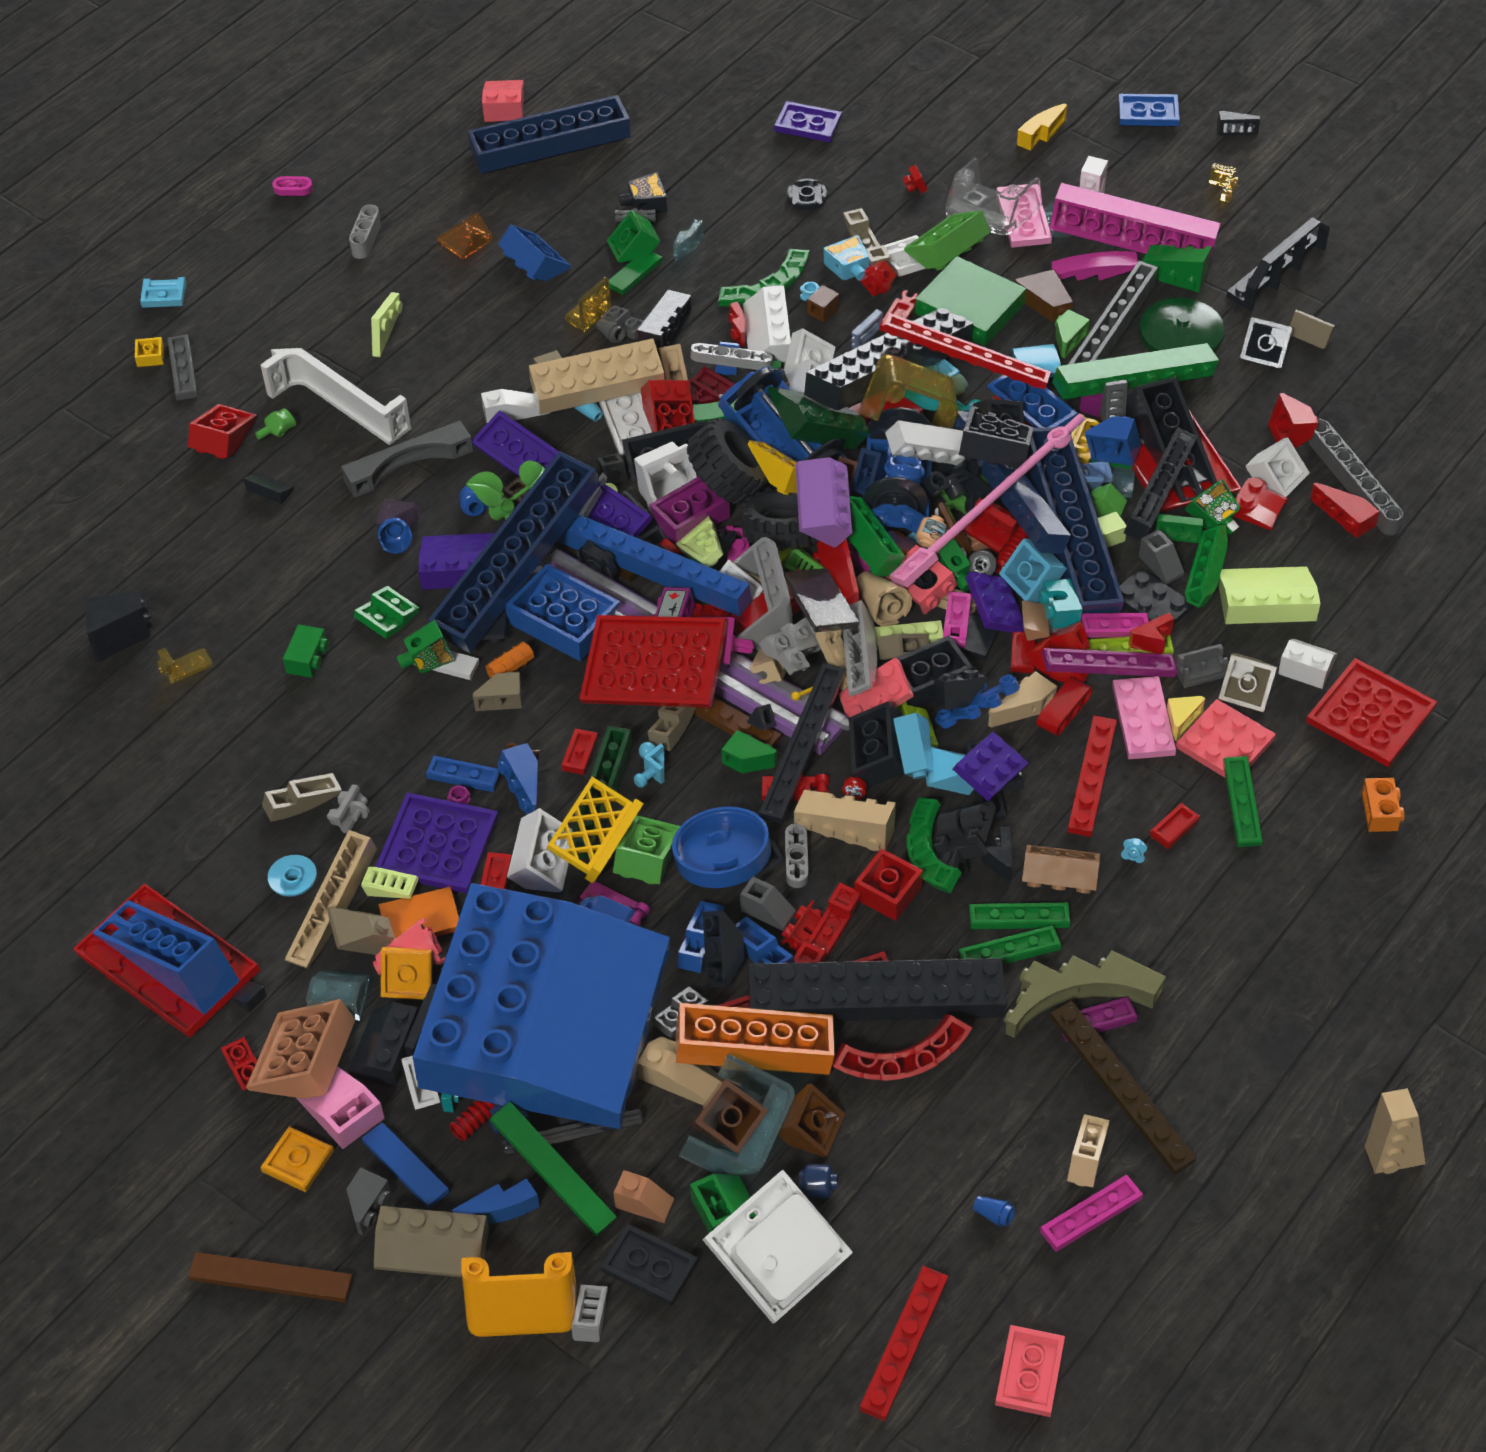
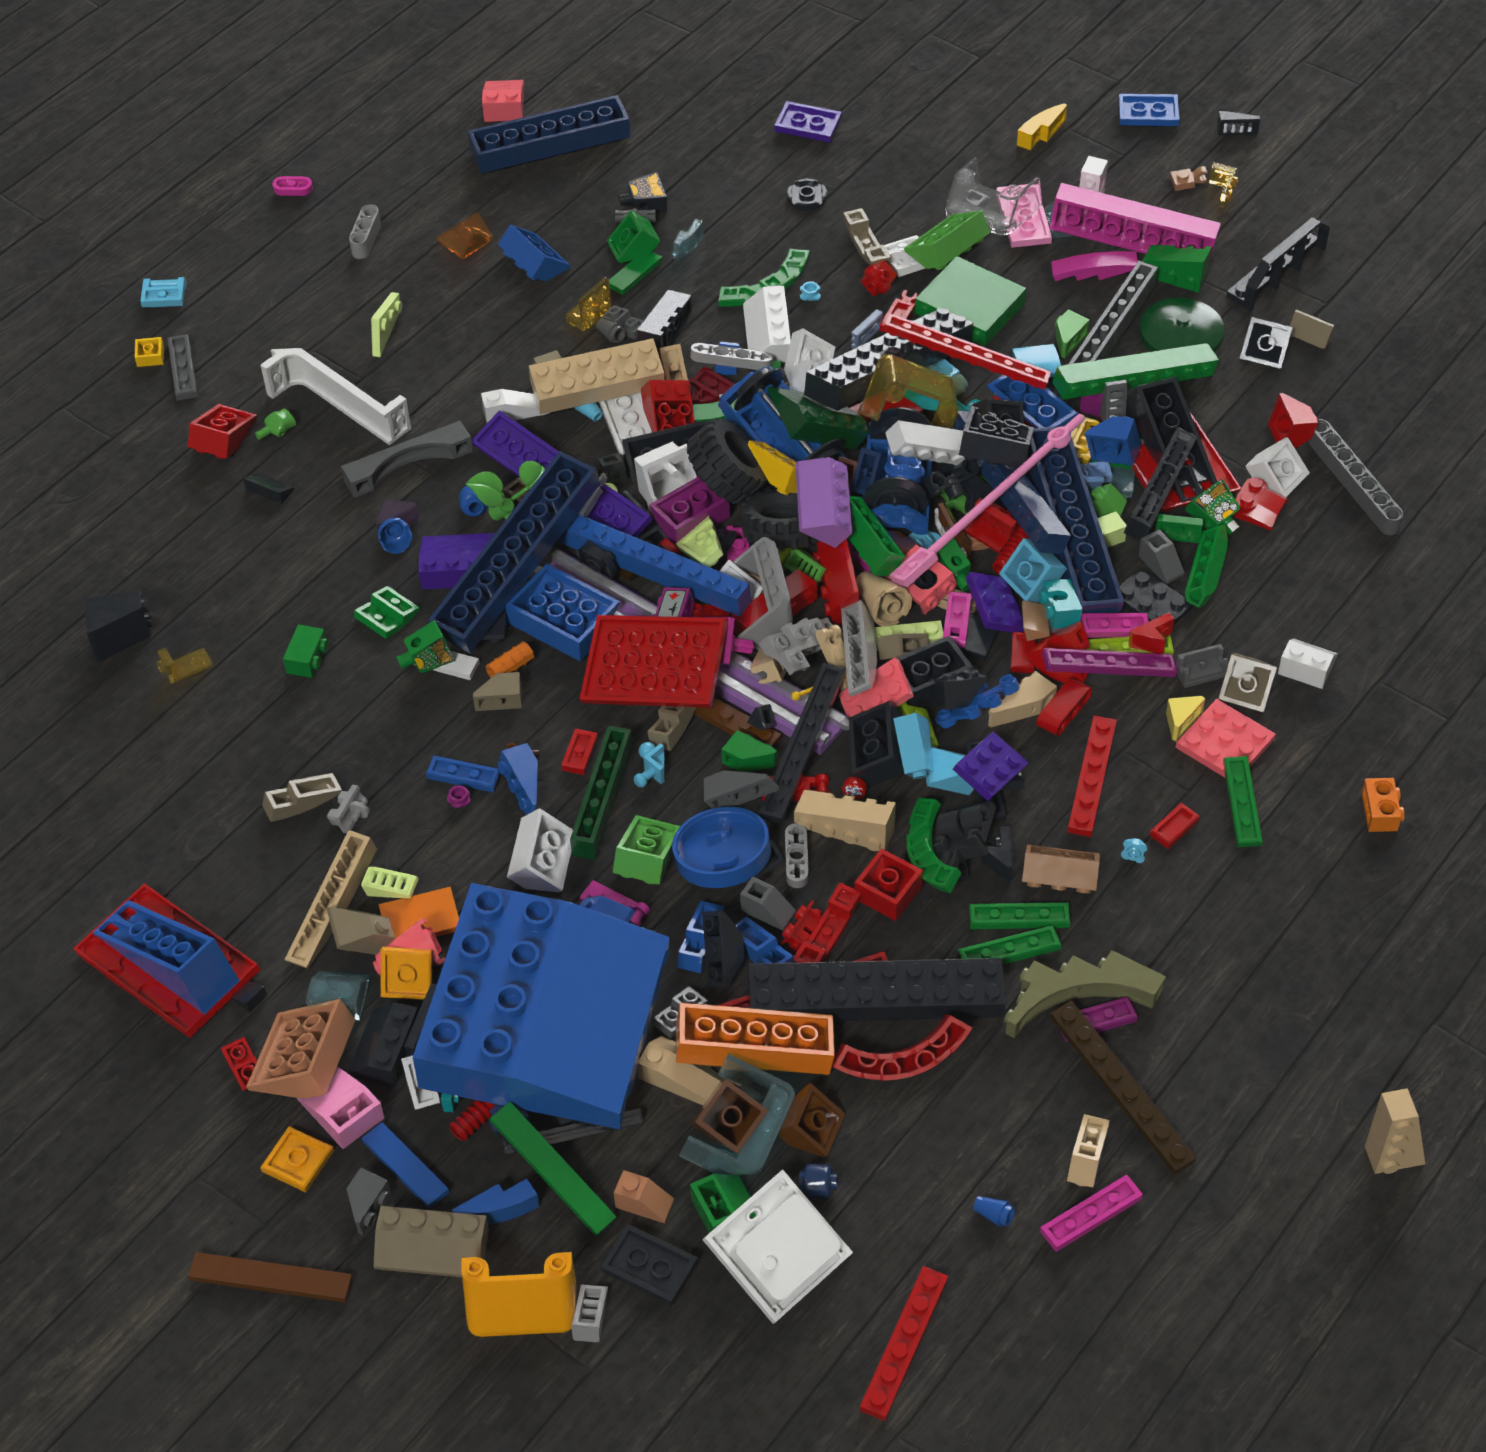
medium azure dish [268,855,317,897] -> none
dark purple plate [376,792,498,894] -> none
red plate [481,852,512,890] -> none
yellow fence [546,777,643,883] -> none
red slope [728,302,746,348] -> none
clear smoke tile [784,568,859,633] -> none
reddish brown brick [807,285,839,323] -> none
medium azure torso [824,235,869,281] -> none
red tile [903,165,928,193] -> none
head [916,515,948,549] -> none
dark grey head [968,550,997,575] -> none
coral plate [995,1325,1065,1417] -> none
slope [1015,269,1073,322] -> none
bright pink plate [1112,676,1176,759] -> none
yellowish green slope [1218,567,1320,624] -> none
red plate [1306,658,1437,767] -> none
red slope [1310,483,1380,538] -> none
none -> dark grey slope [704,770,779,808]
none -> medium nougat plate [1170,166,1207,191]

